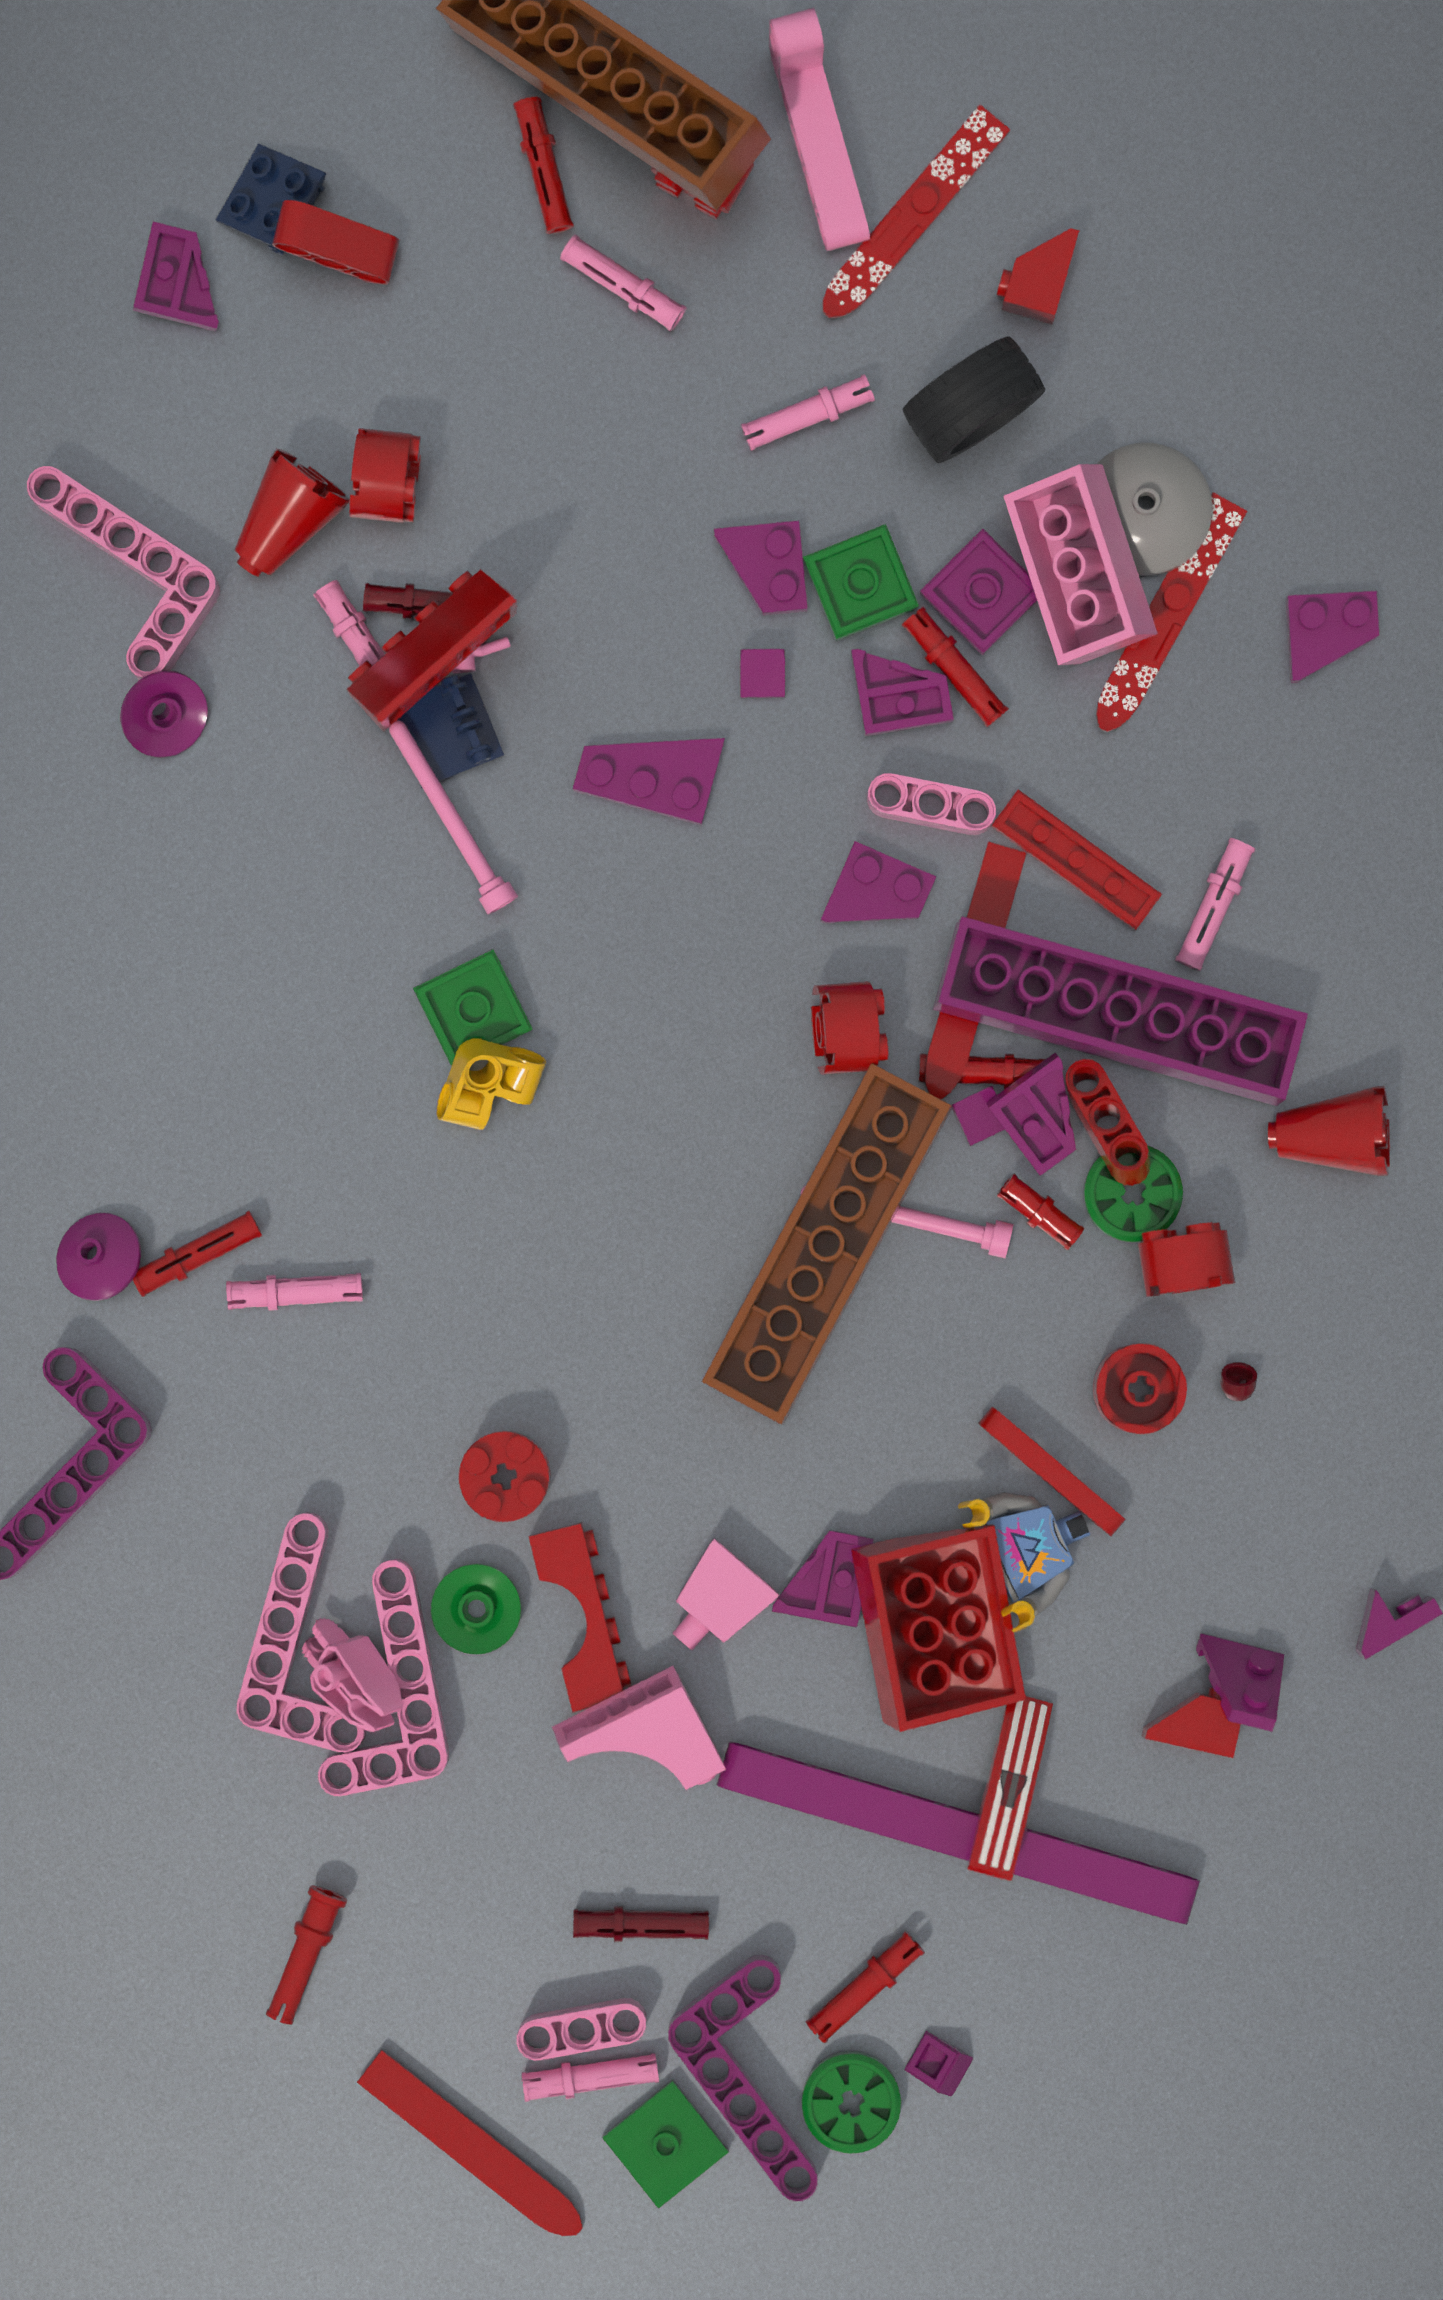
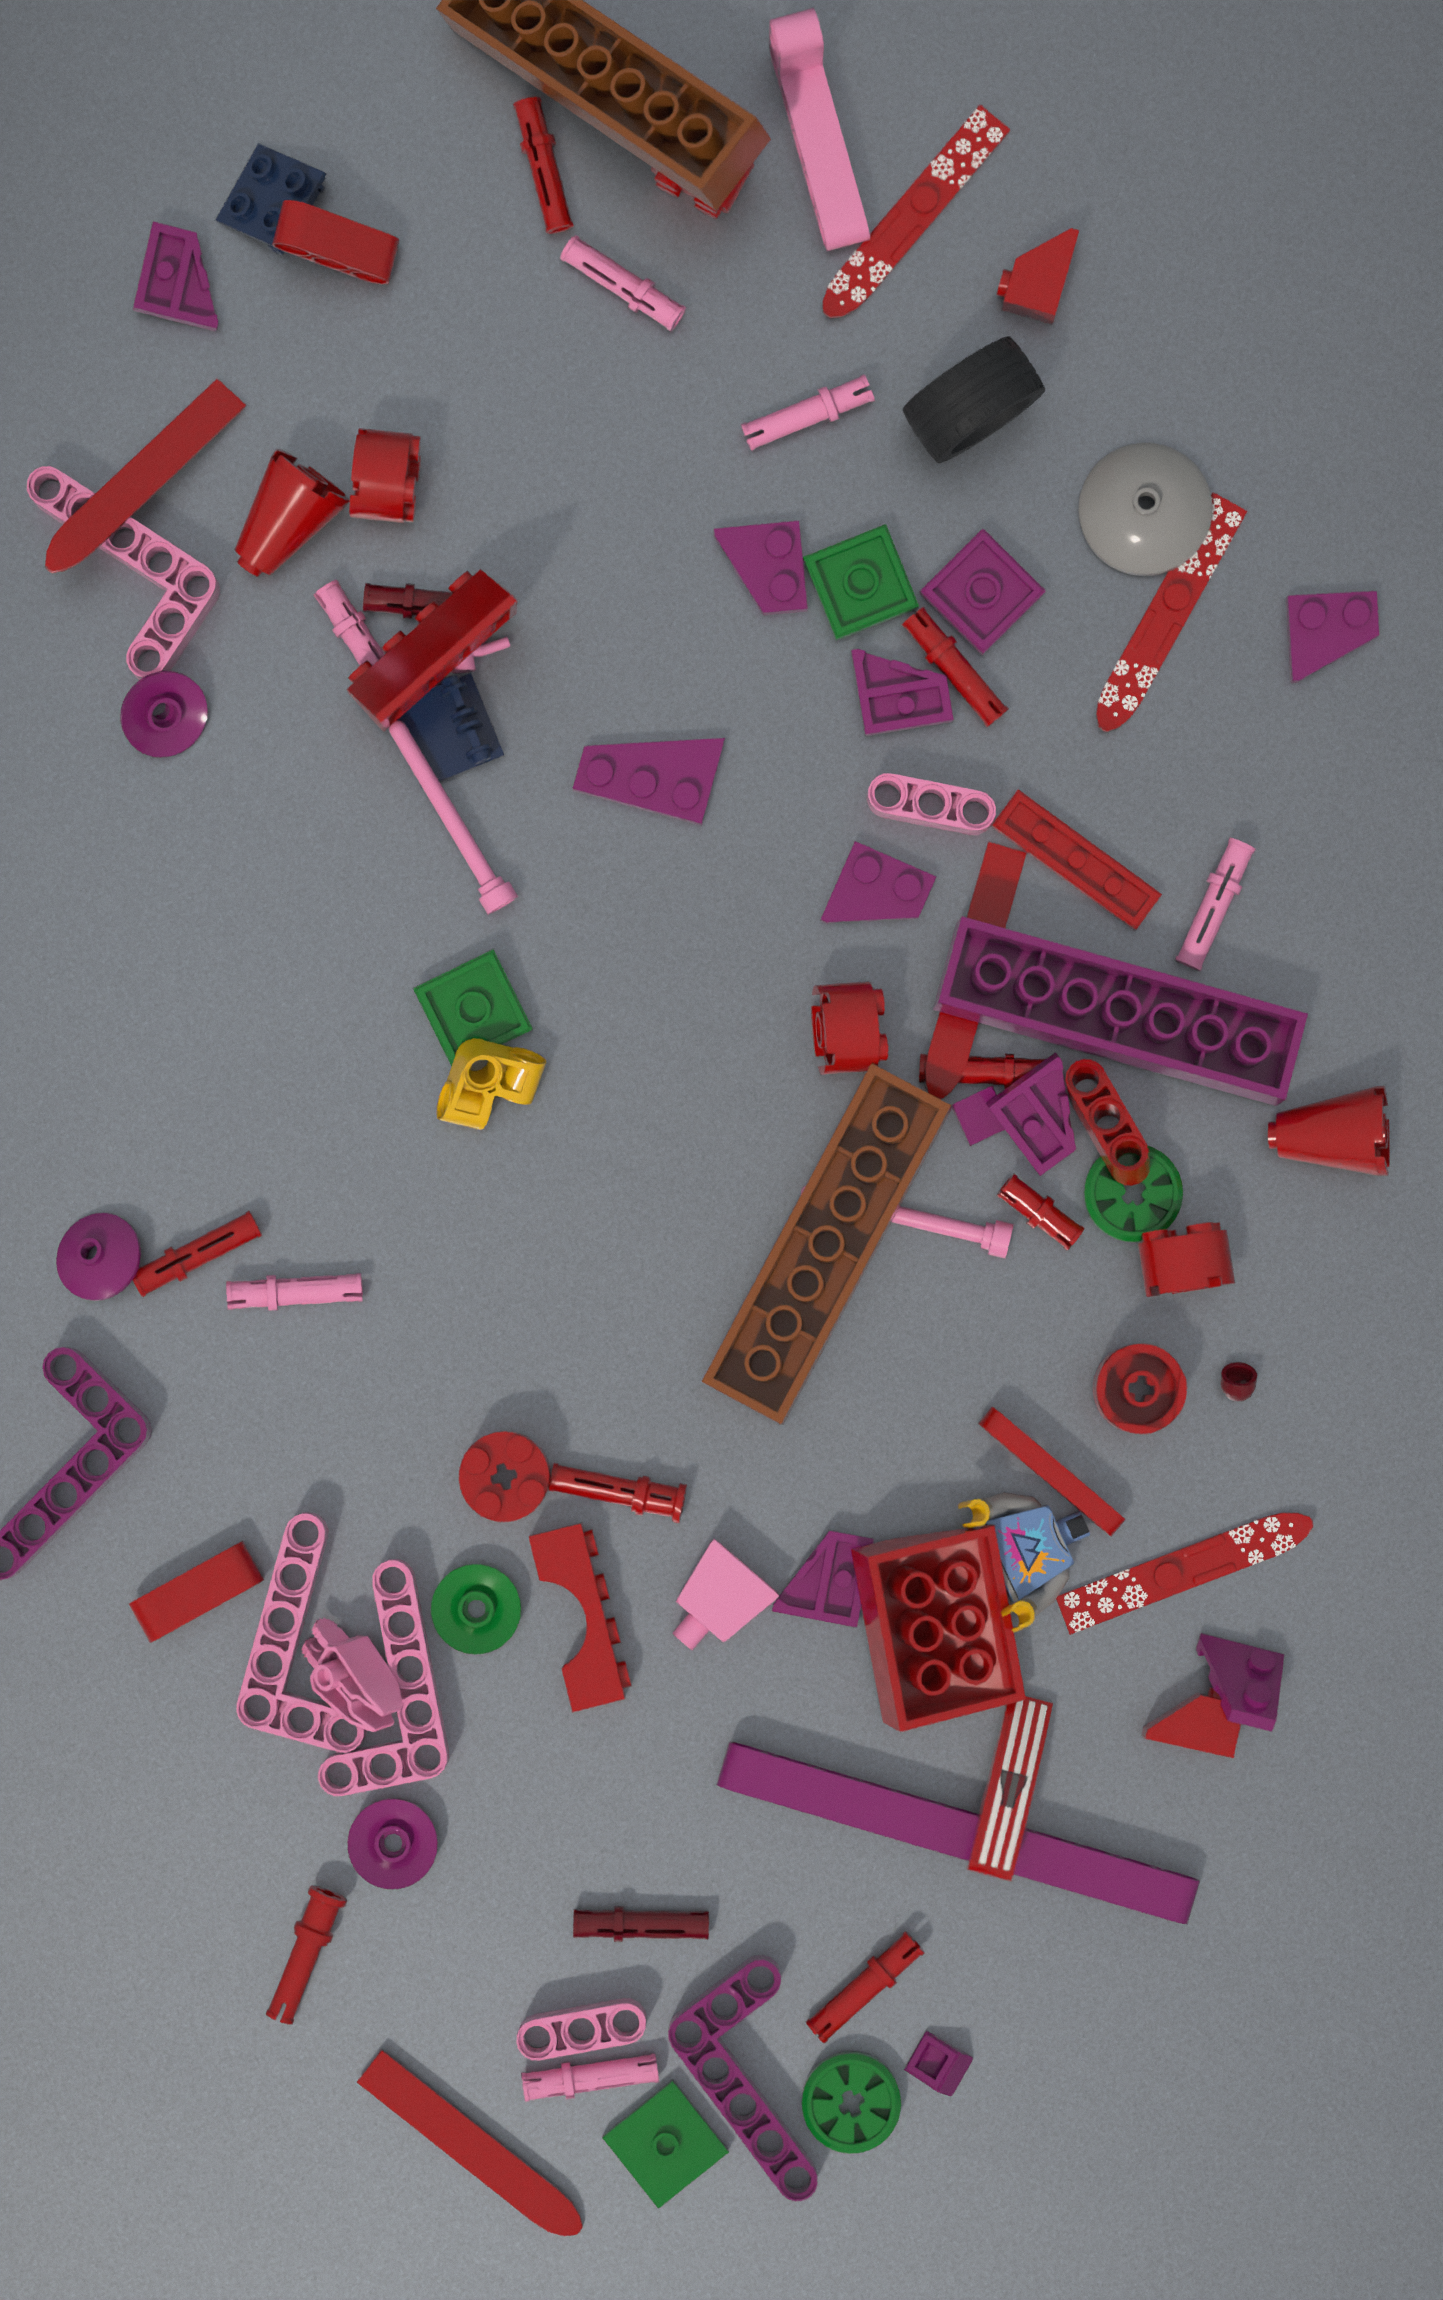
bright pink arch [552,1666,726,1790] -> none
magenta slope [740,649,785,698] -> none
bright pink brick [1003,464,1158,665] -> none
magenta slope [1356,1588,1443,1660] -> none
none -> red piece [45,379,246,574]
none -> red beam [129,1541,264,1643]
none -> magenta dish [347,1798,438,1890]
none -> red pin [549,1463,687,1523]
none -> red piece [1056,1513,1313,1635]

